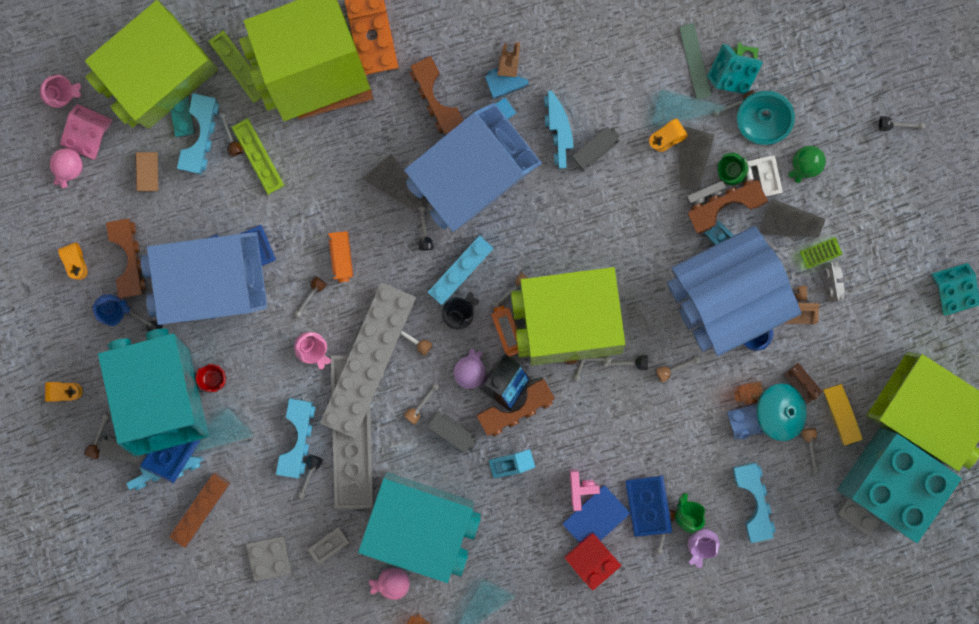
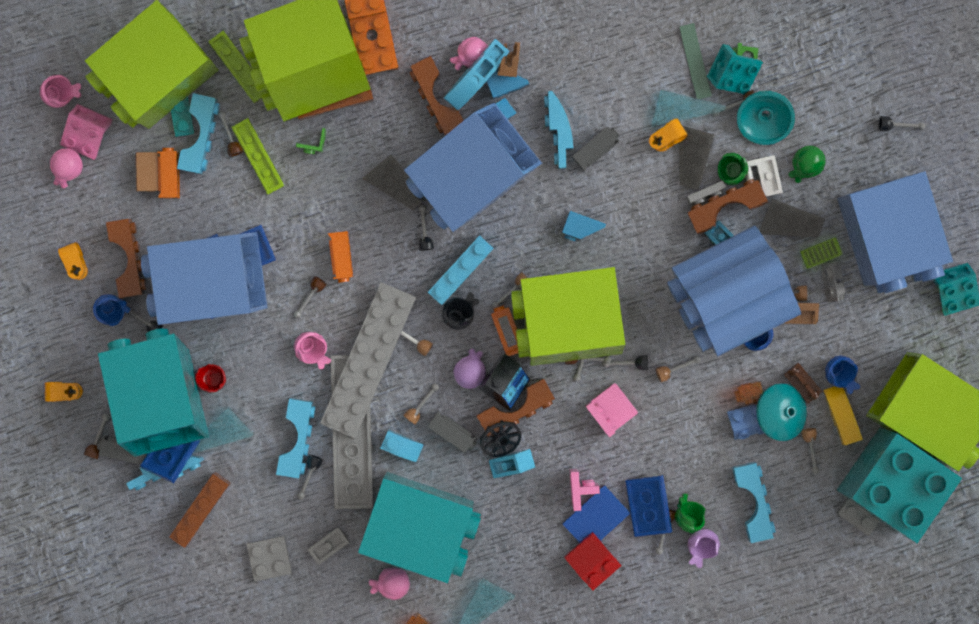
none -> orange window [157,148,180,199]
none -> bright green bracket [296,128,326,155]
none -> medium azure slope [380,430,424,462]
none -> medium azure slope [444,39,510,111]
none -> bright pink hat [450,37,488,71]
none -> black wheel [480,420,521,457]
none -> dark azure slope [562,211,606,242]
none -> bright pink bracket [585,383,638,437]
none -> blue hat [825,355,861,395]
none -> medium blue brick [837,171,953,293]

